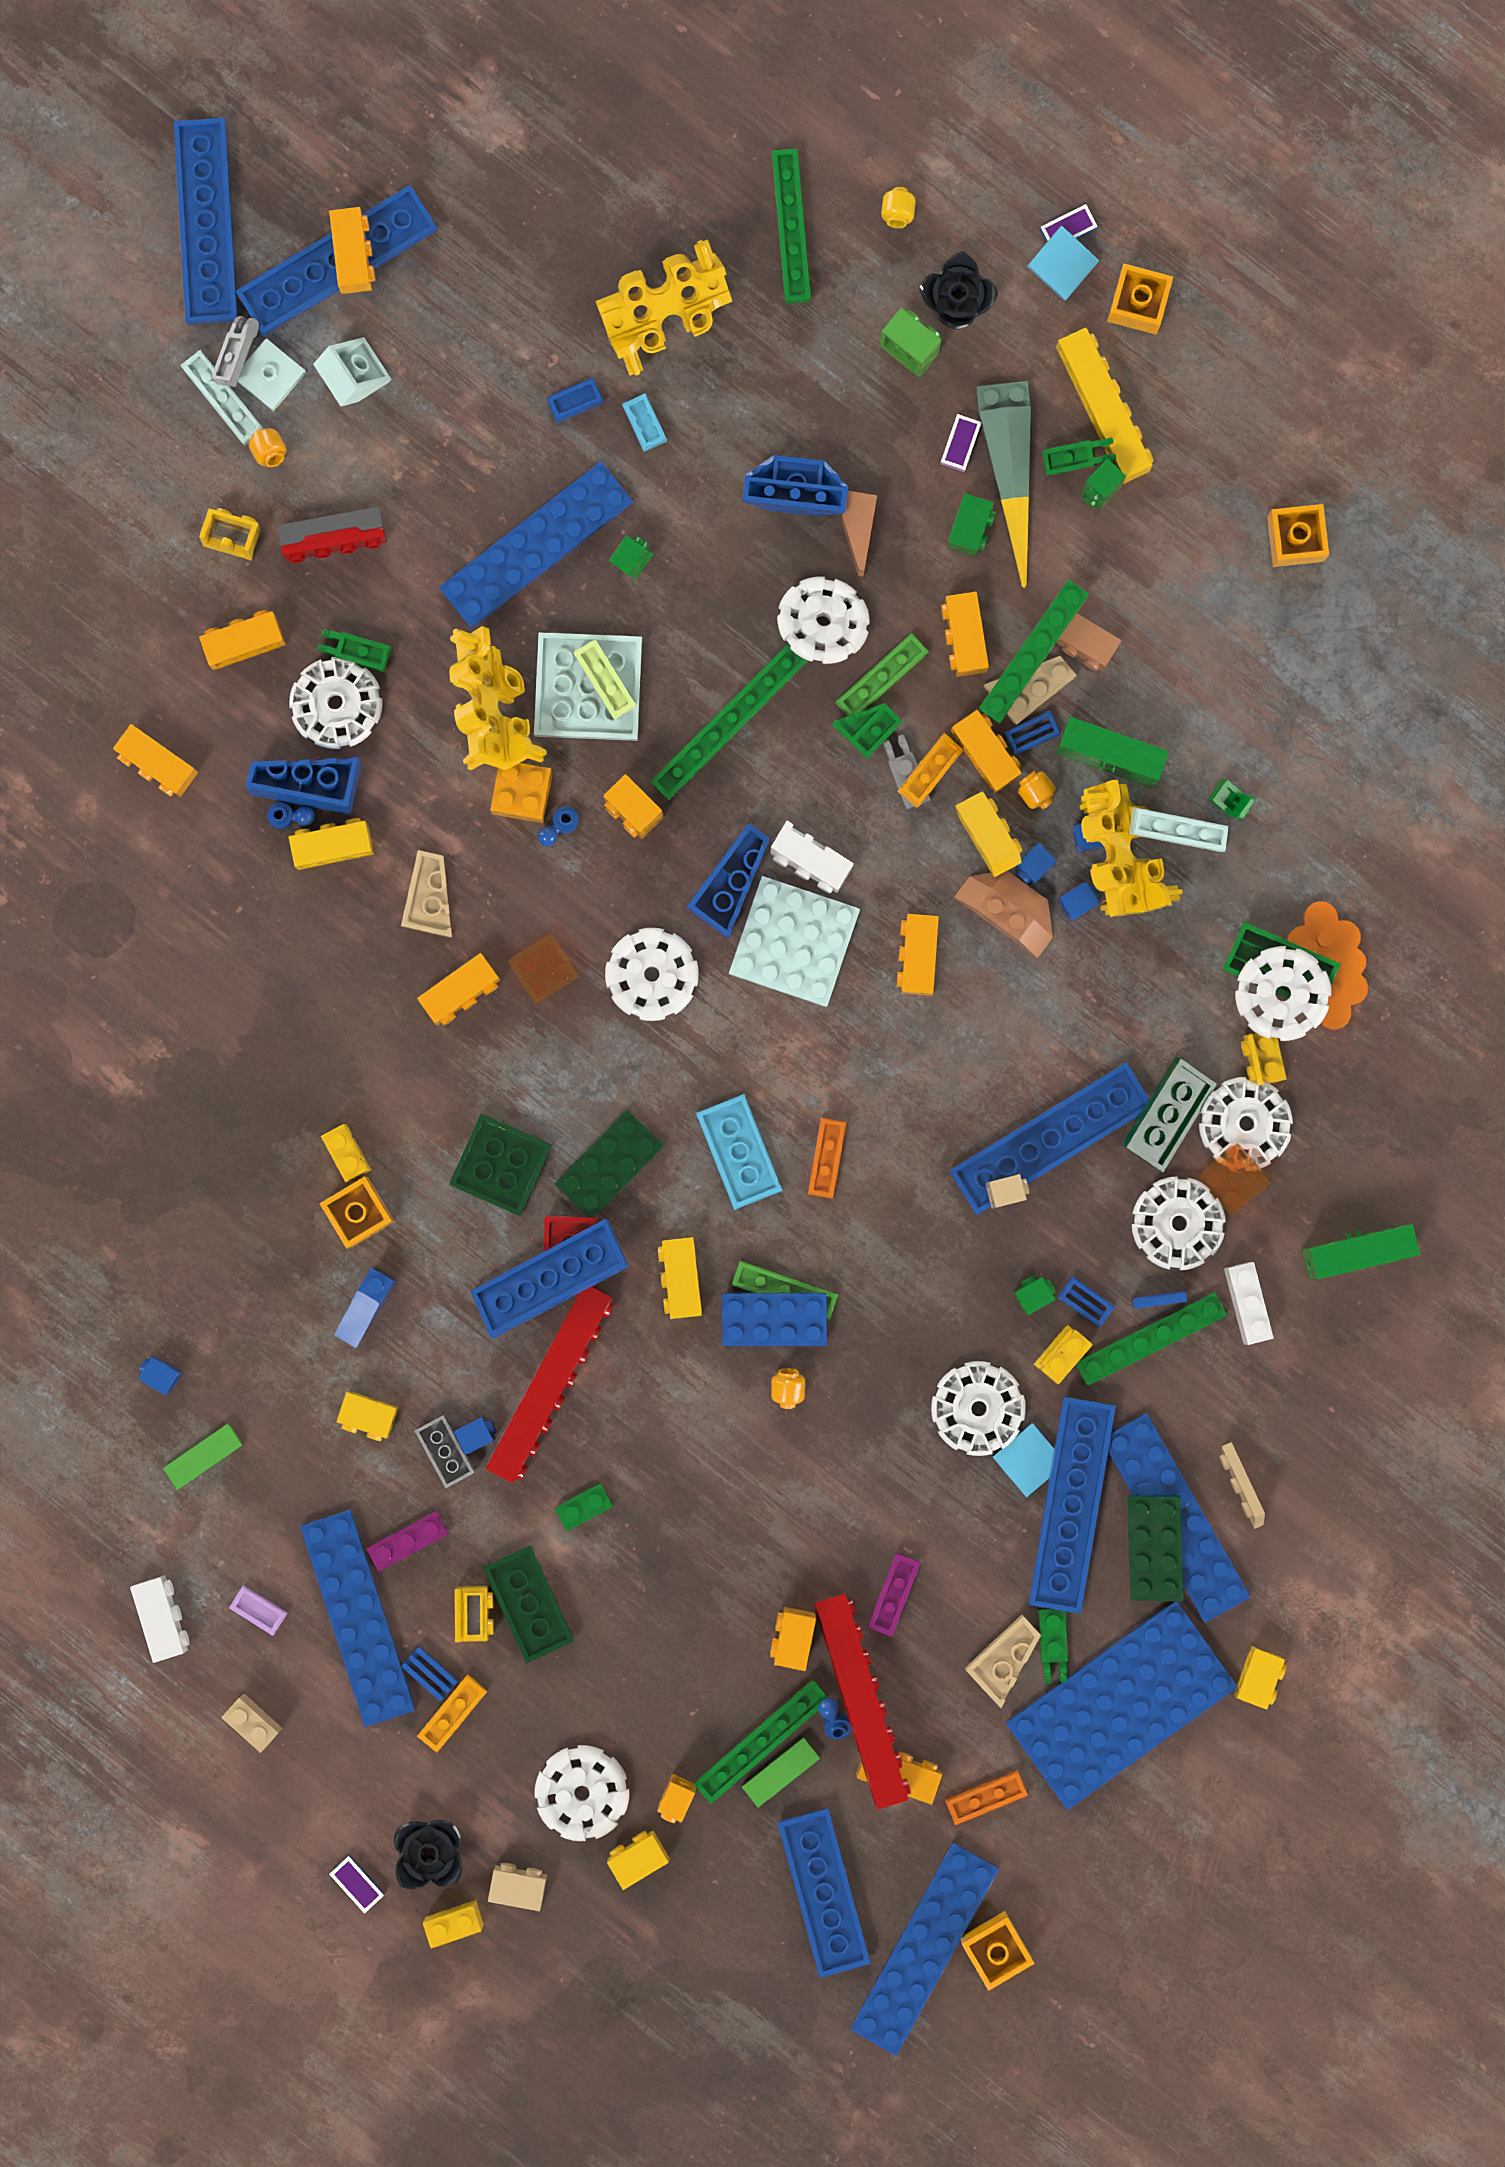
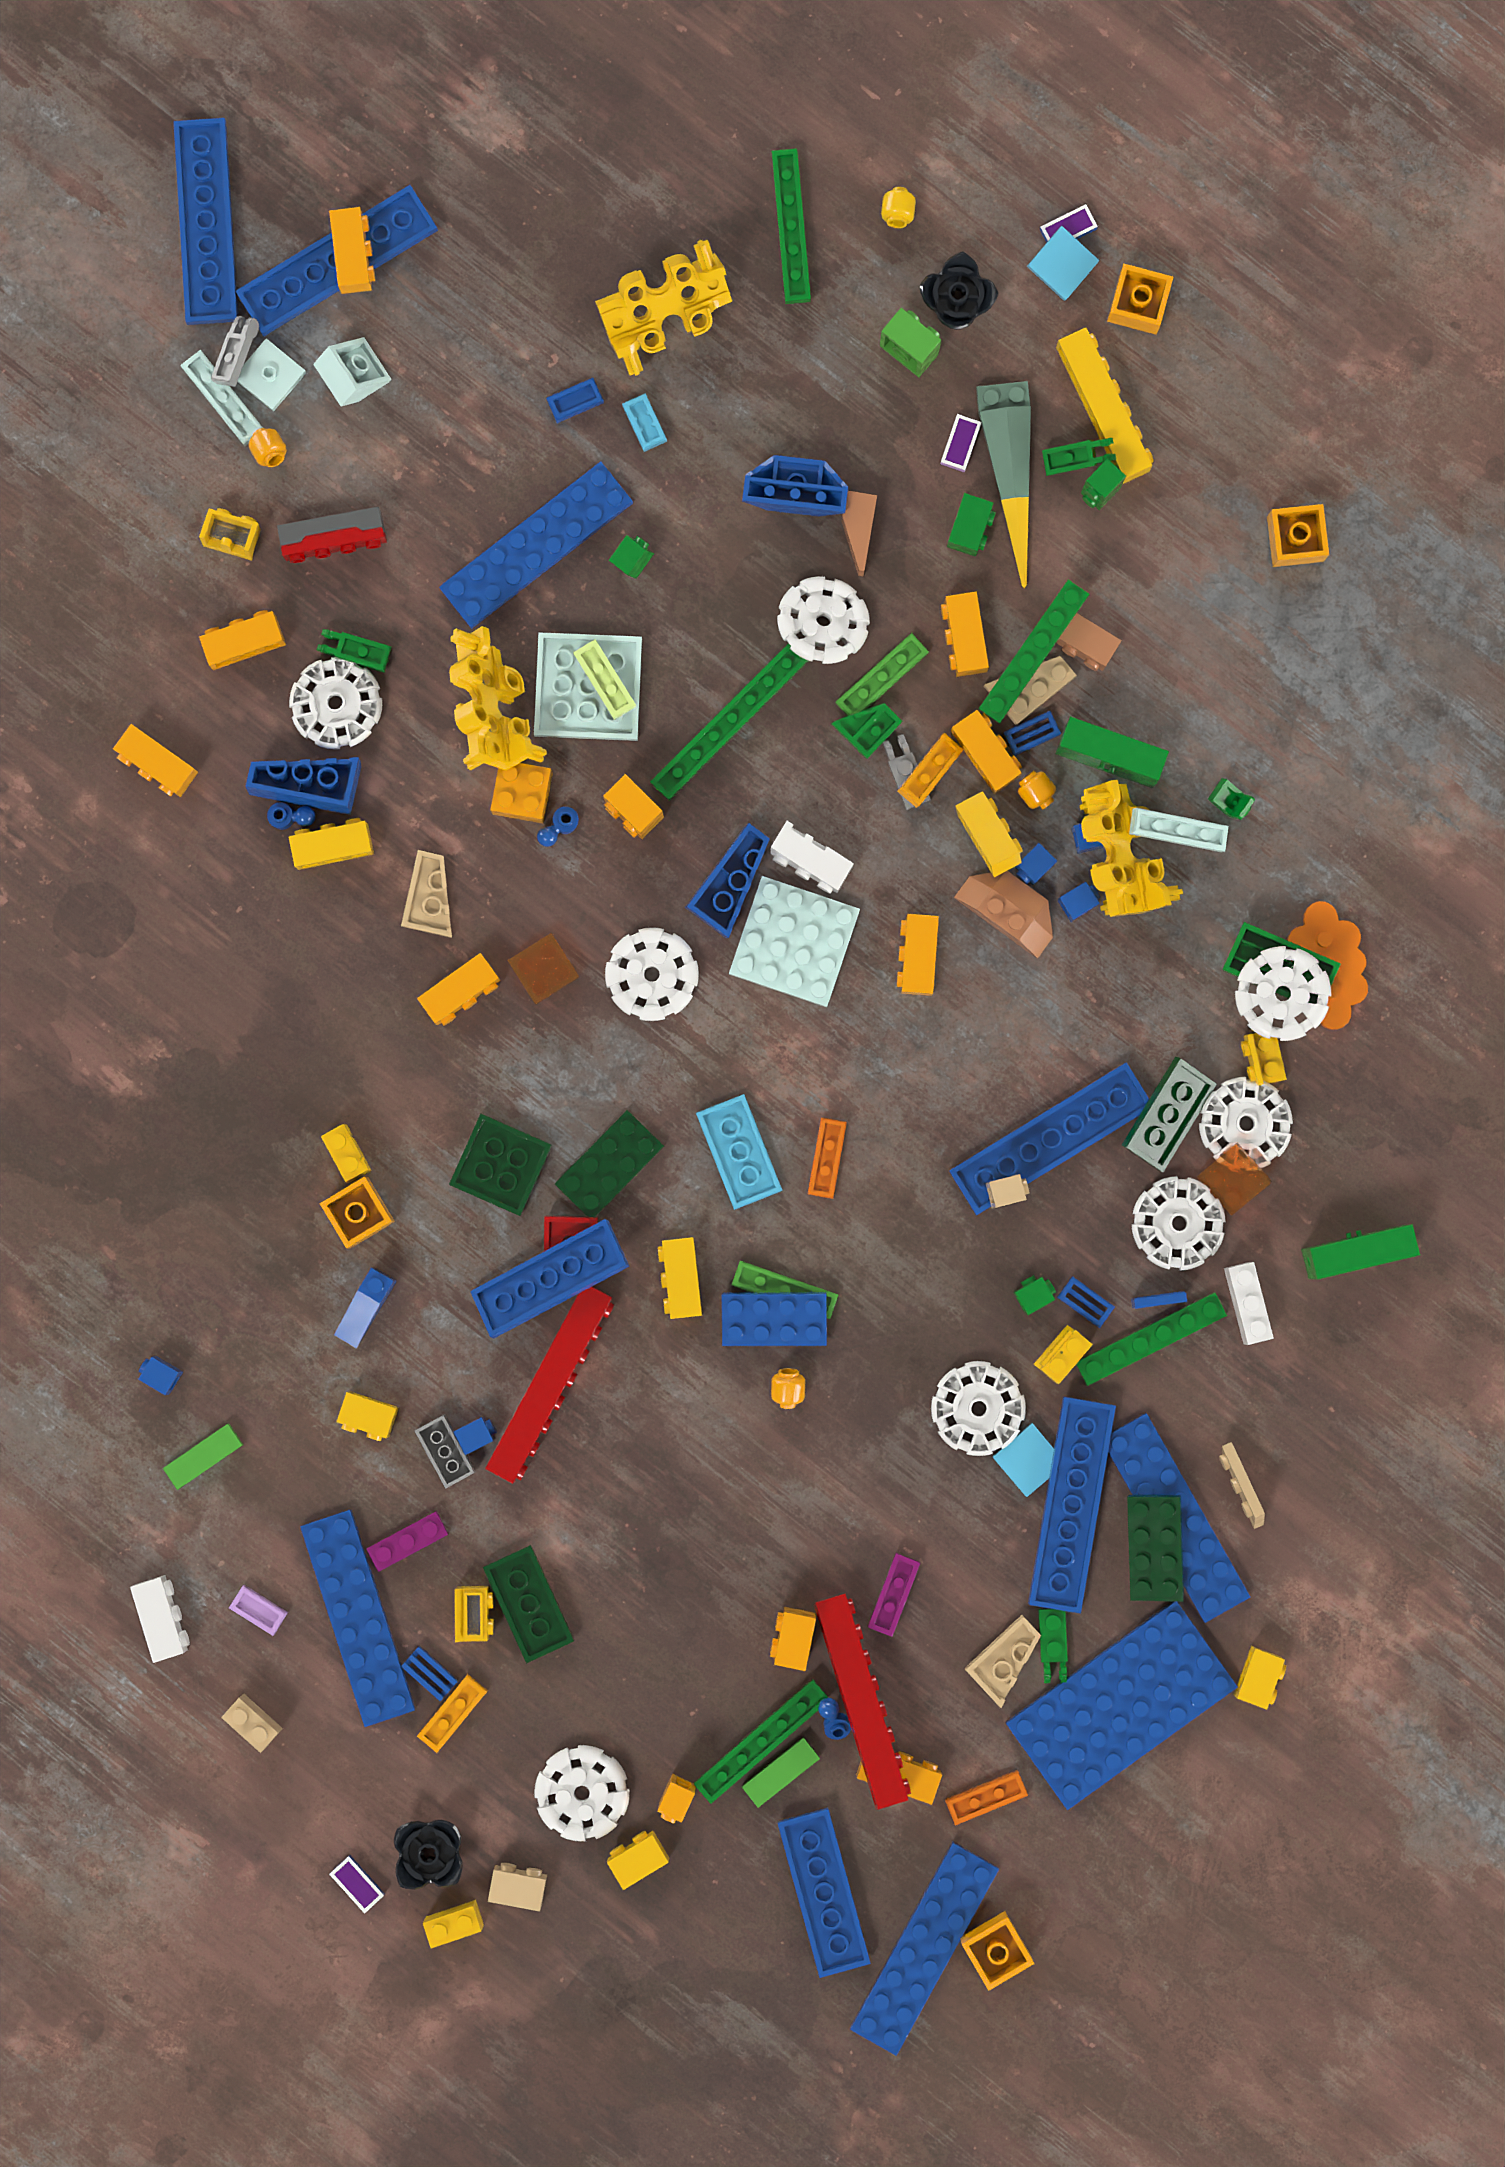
green plate [554,1483,613,1531] -> none

